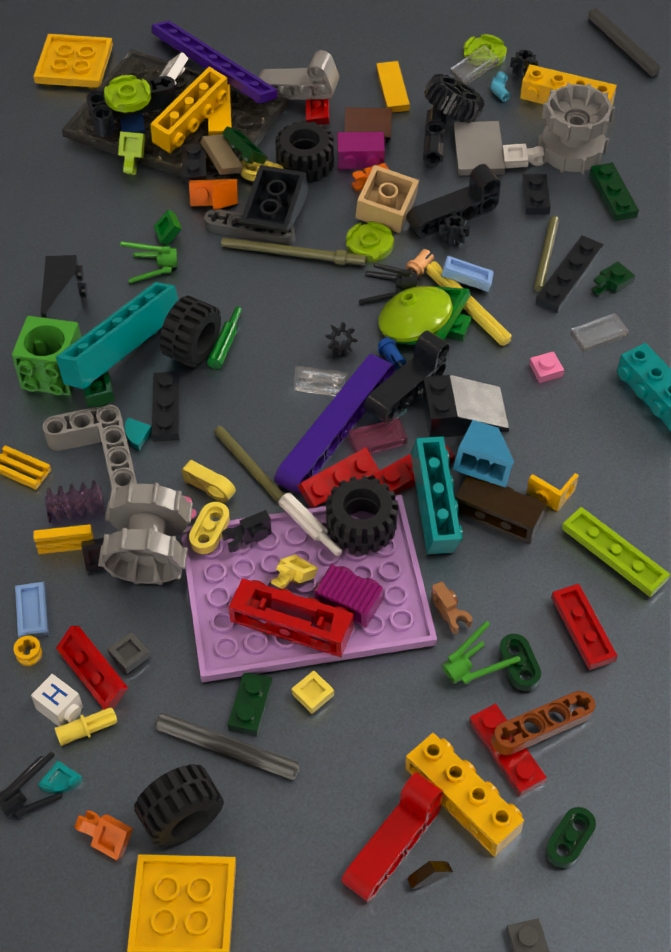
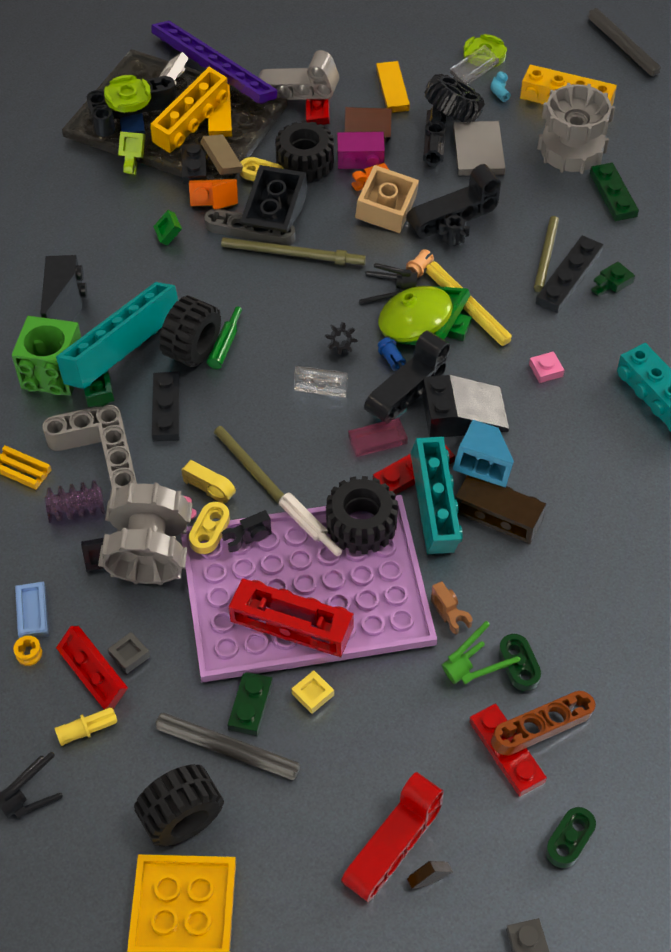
white brick [31,674,83,726] -> none
yellow plate [33,34,113,88] -> none
yellow tile [34,524,94,554] -> none
teal tile [38,760,84,794] -> none
orange plate [74,810,133,860] -> none
bright green plant [120,241,177,283] -> none
teal tile [125,417,152,451] -> none
dark green plate [222,126,268,165] -> none
light yellow plate [271,555,318,589] -> none
dark purple beam [274,354,395,495] -> none
red plate [297,447,380,508] -> none
magenta brick [314,564,383,627] -> none
lime tile [346,221,394,262] -> none
yellow brick [405,733,524,857] -> none
light blue tile [441,256,494,292] -> none
white plate [503,144,544,168] -> none
black gear [510,50,538,78] -> none
black plate [522,174,551,215] -> none
yellow bracket [526,473,579,512] -> none
red plate [551,583,618,670] -> none
lime plate [562,507,670,598] -> none
clear tile [570,313,629,352] -> none

